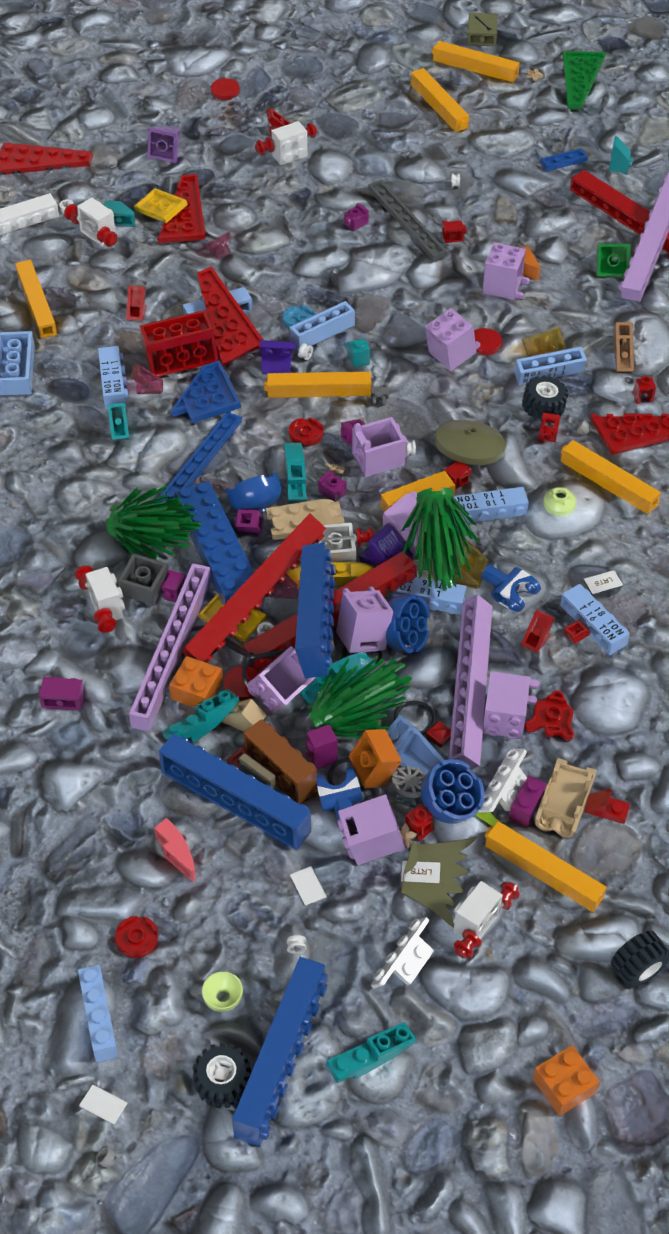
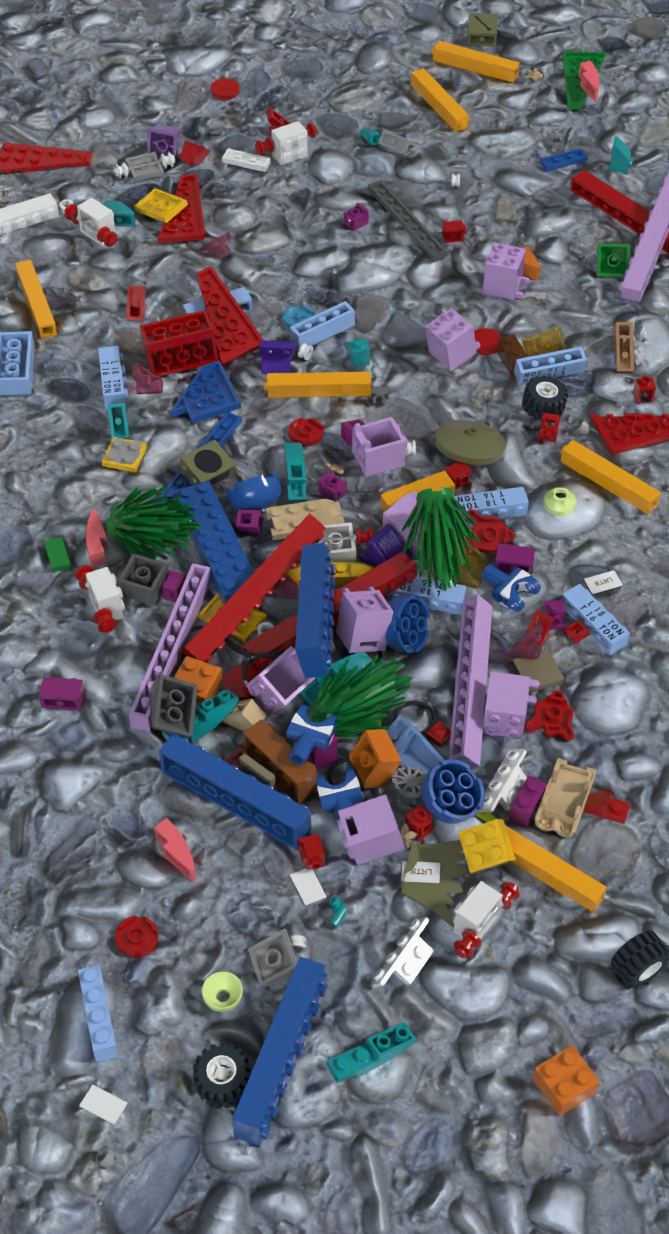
none -> green tile [44,537,71,572]
none -> coral slope [86,509,108,567]
none -> piece [102,437,147,473]
none -> light grey plate [113,152,175,182]
none -> dark grey slope [149,674,198,739]
none -> olive brick [178,440,236,486]
none -> red slope [179,141,210,167]
none -> white plate [222,148,271,172]
none -> light grey slope [248,928,297,988]
none -> blue connector [287,705,337,765]
none -> red window [298,834,325,870]
none -> teal arm [329,896,347,929]
none -> teal cone [360,128,381,145]
none -> light grey panel [378,129,416,155]
none -> yellow brick [458,819,516,873]
none -> red tile [464,509,515,554]
none -> magenta brick [495,543,536,576]
none -> reddish brown brick [497,334,528,375]
none -> clear pink slope [508,623,543,659]
none -> dark tan tile [512,649,564,693]
none -> magenta brick [542,600,565,630]
none -> coral slope [579,61,600,102]

